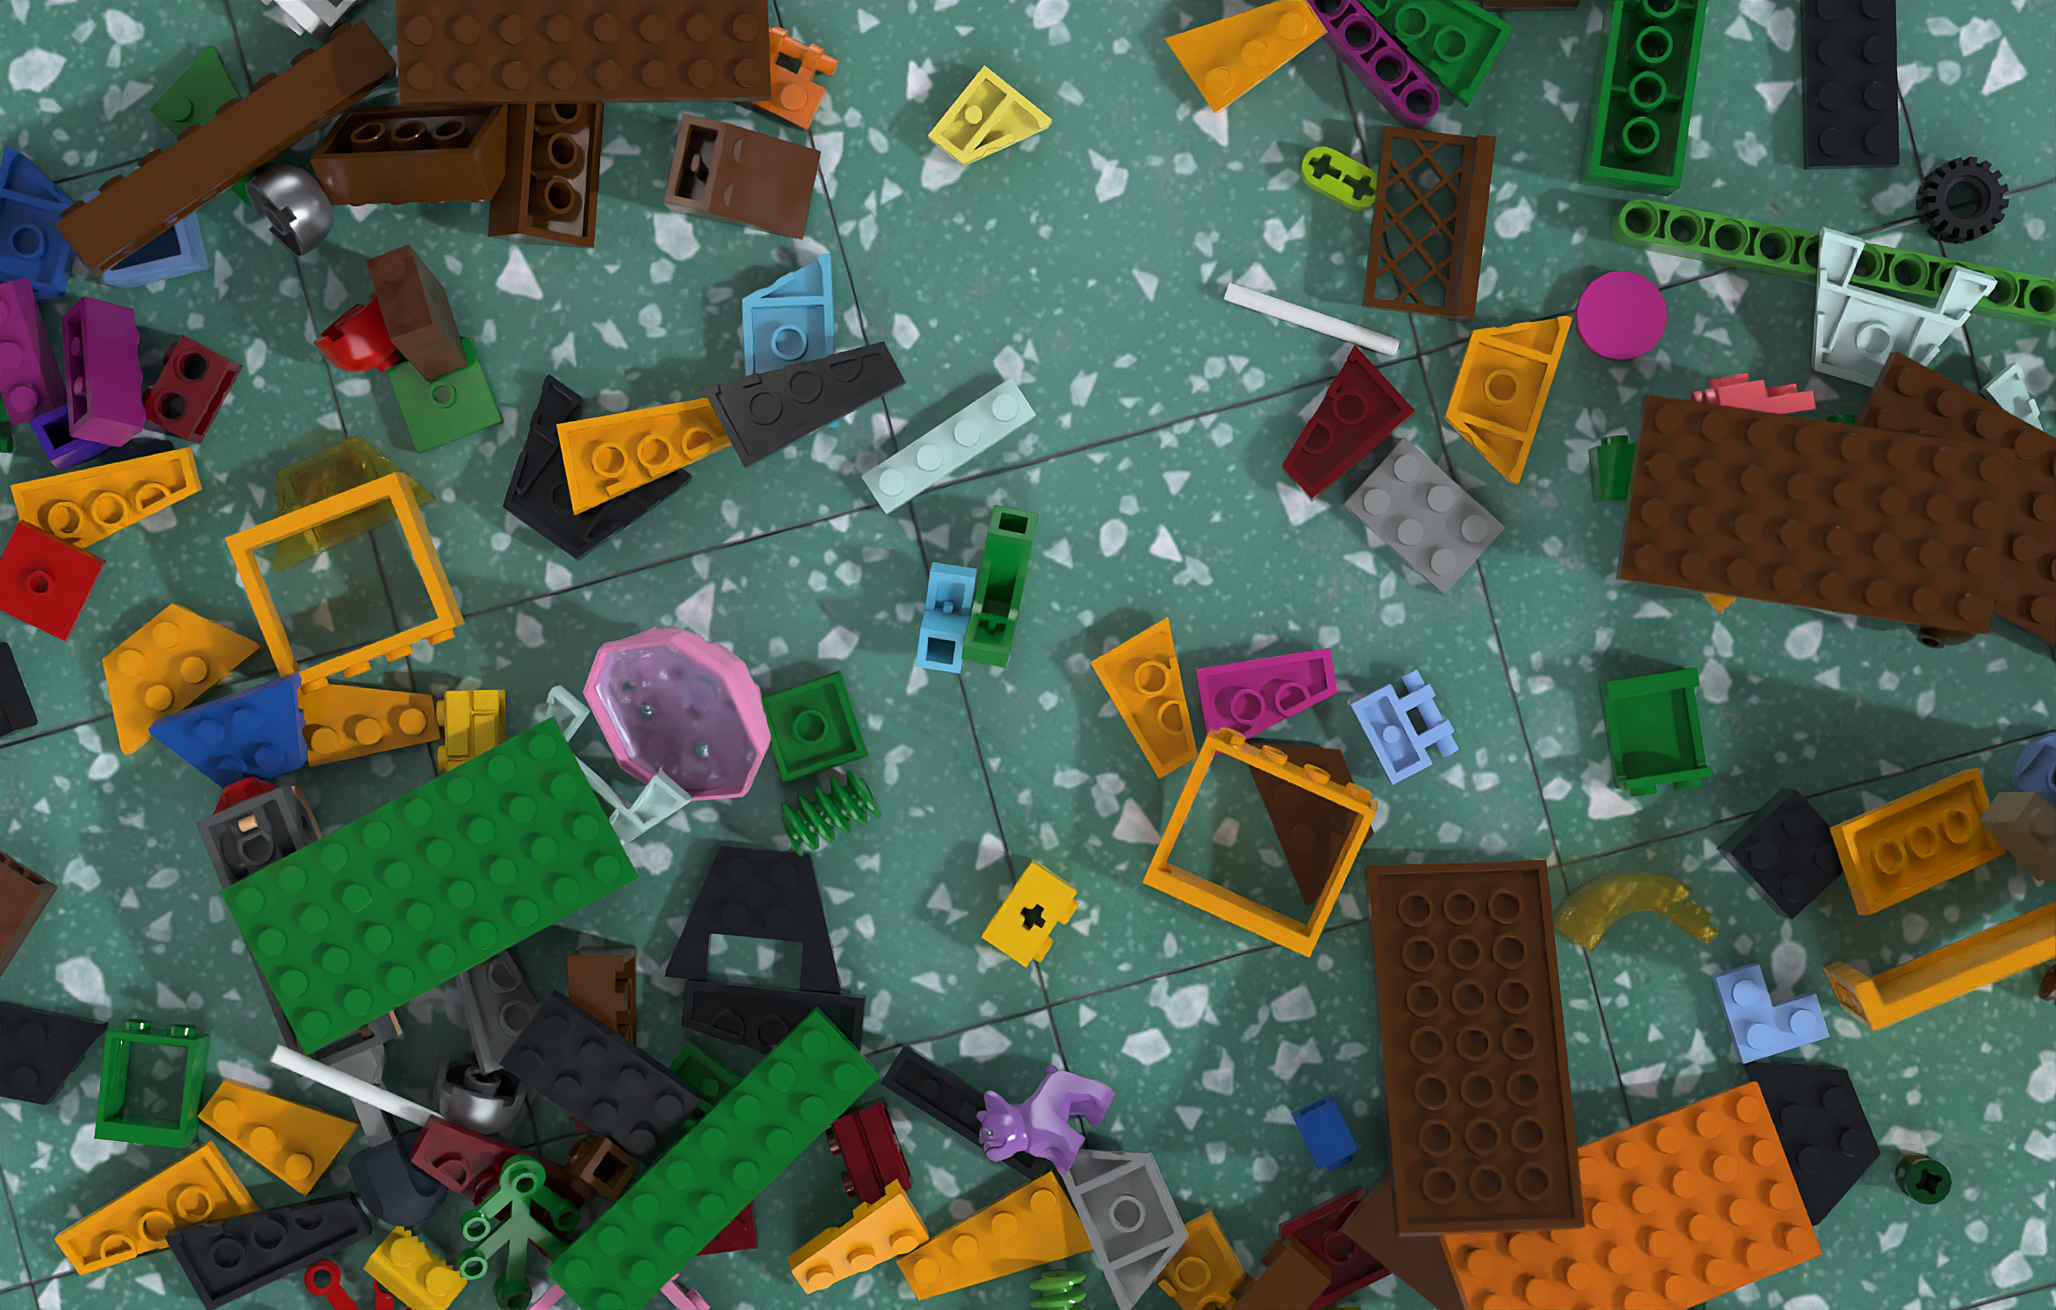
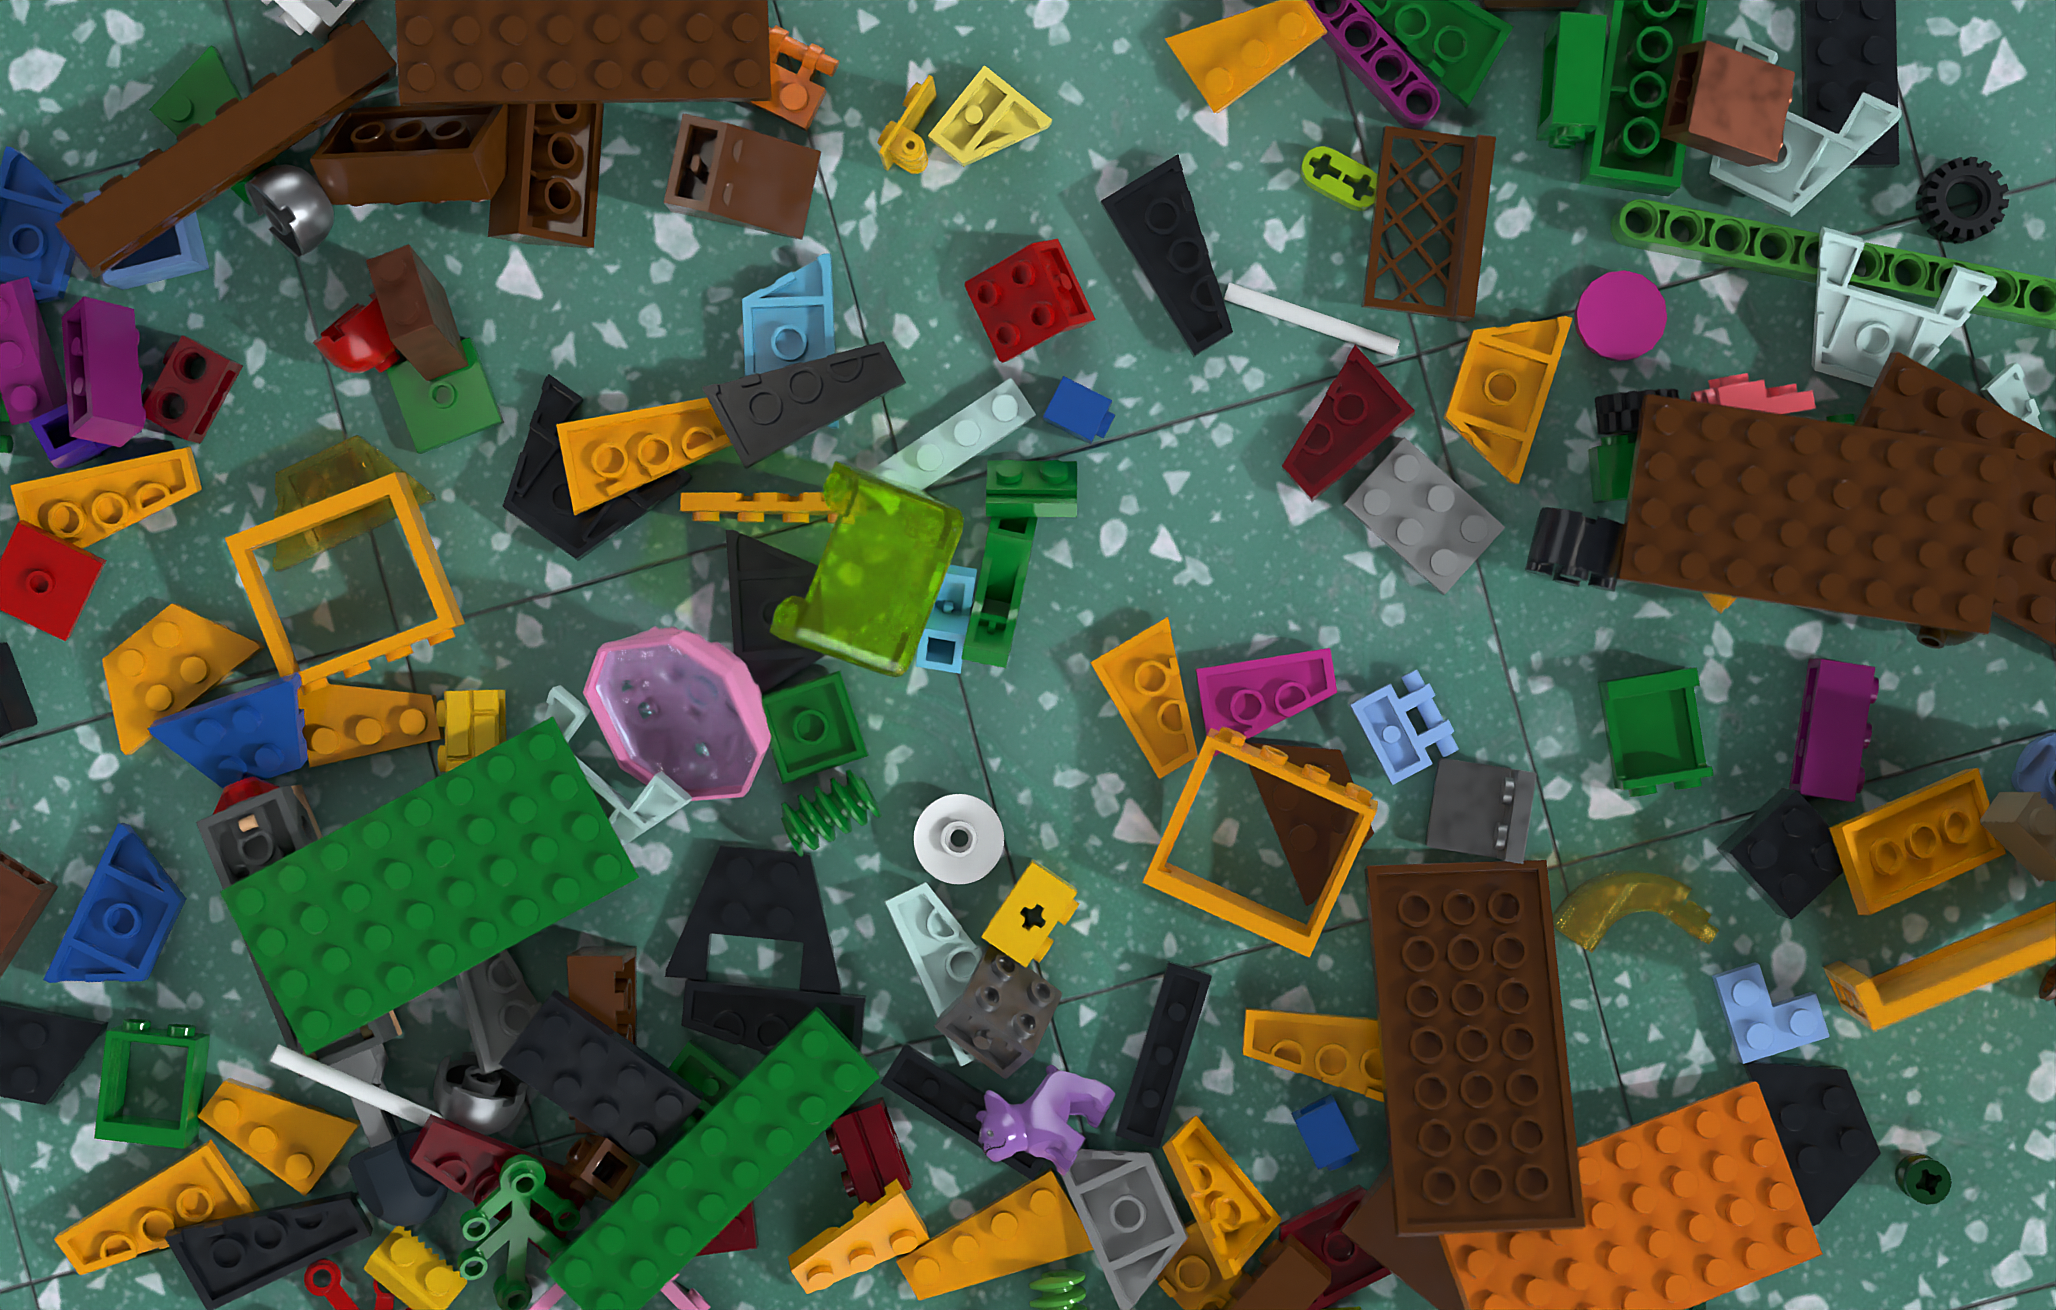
none -> blue wing [43,823,187,983]
none -> light orange wing [680,492,865,524]
none -> black wing [726,530,826,694]
none -> clear neon green windscreen [769,461,963,678]
none -> yellow hinge [877,75,937,174]
none -> light aqua wing [884,882,983,1066]
none -> white dish [914,794,1004,884]
none -> flat silver bracket [934,944,1062,1080]
none -> red bracket [964,238,1096,363]
none -> green plate [986,459,1077,517]
none -> blue brick [1043,376,1115,444]
none -> black wing [1101,154,1233,357]
none -> black plate [1115,961,1212,1149]
none -> light orange wing [1162,1115,1282,1280]
none -> light orange wing [1242,1007,1384,1102]
none -> flat silver bracket [1425,758,1537,864]
none -> black brick [1525,507,1624,592]
none -> green window [1536,12,1607,150]
none -> black tyre [1595,389,1679,435]
none -> copper brick [1660,40,1795,167]
none -> light aqua wing [1709,36,1902,217]
none -> magenta brick [1789,659,1879,802]

